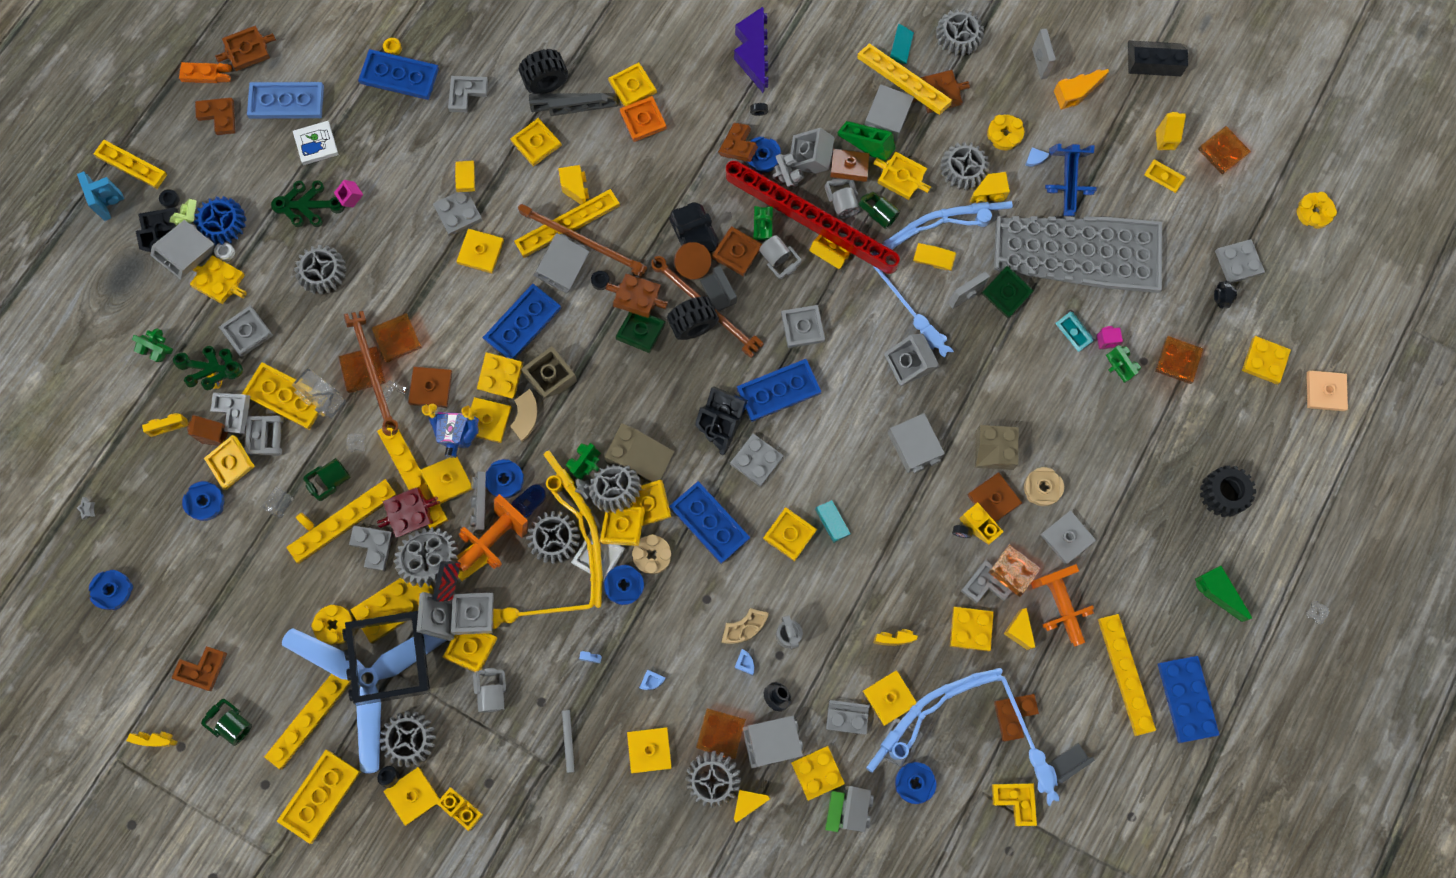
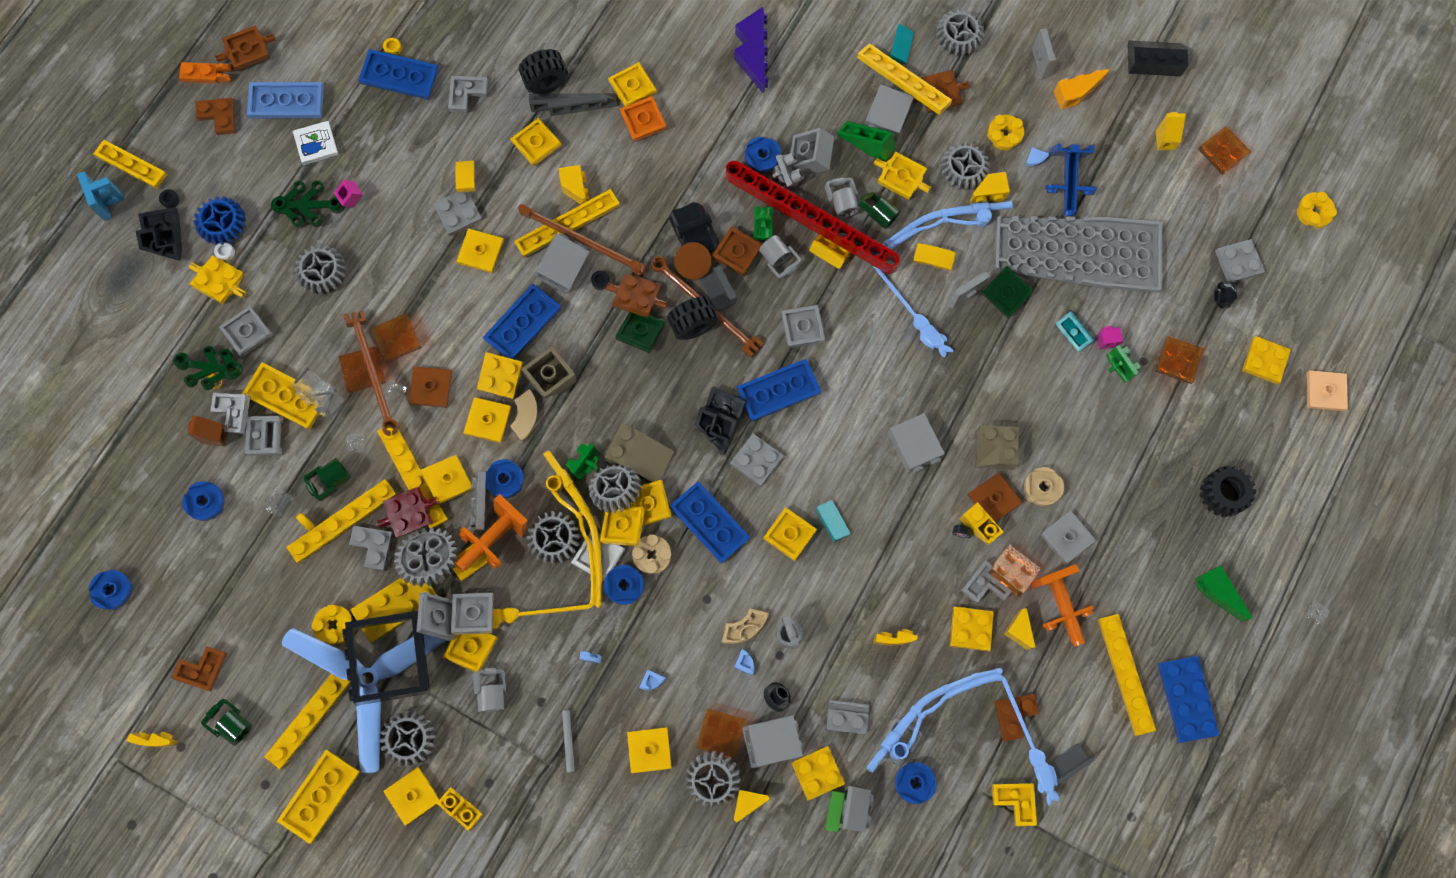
light grey piece [77,497,95,520] -> none
green hips [132,328,173,362] -> none
yellow plate [142,413,188,437] -> none
light grey brick [150,220,214,280] -> none
yellowish green bracket [170,199,197,226] -> none
yellow plate [204,435,255,490] -> none
black tile [377,766,399,788] -> none
torso [422,404,479,458] -> none
black tile [432,561,461,602] -> none
clear blue plate [511,484,546,518] -> none
light grey piece [575,479,590,500] -> none
dark orange plate [718,123,758,162] -> none
black tile [750,103,768,116] -> none
dark orange plate [830,149,869,182] -> none
yellow plate [862,670,917,726] -> none
light grey slope [884,334,940,386] -> none
yellow slope [1144,159,1186,193] -> none

